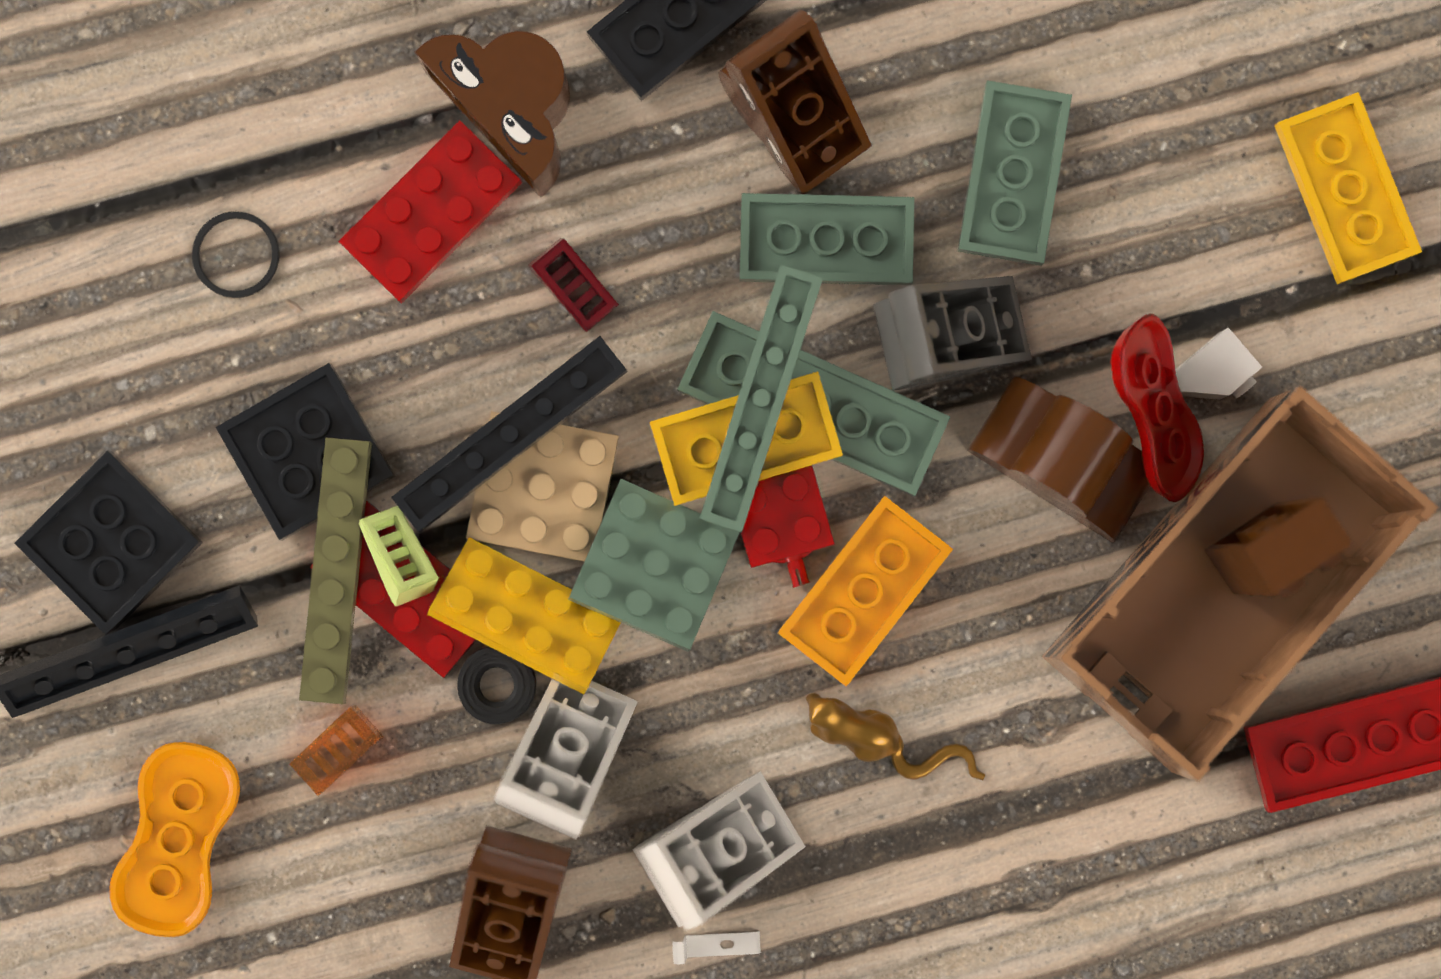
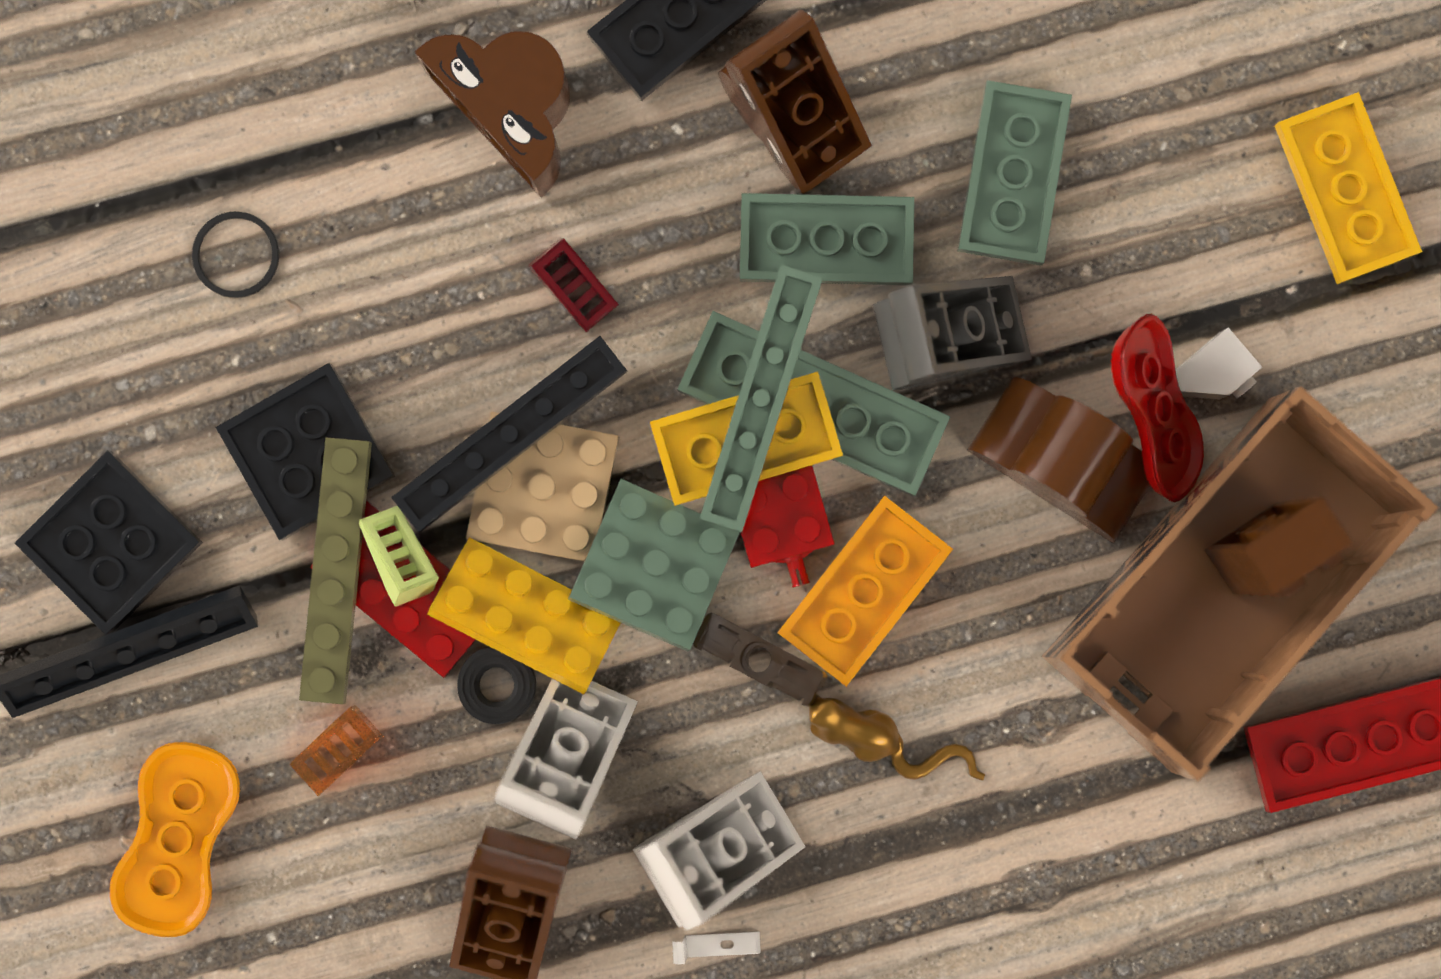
red plate [338,120,522,304] -> none
none -> dark brown piece [693,613,827,707]

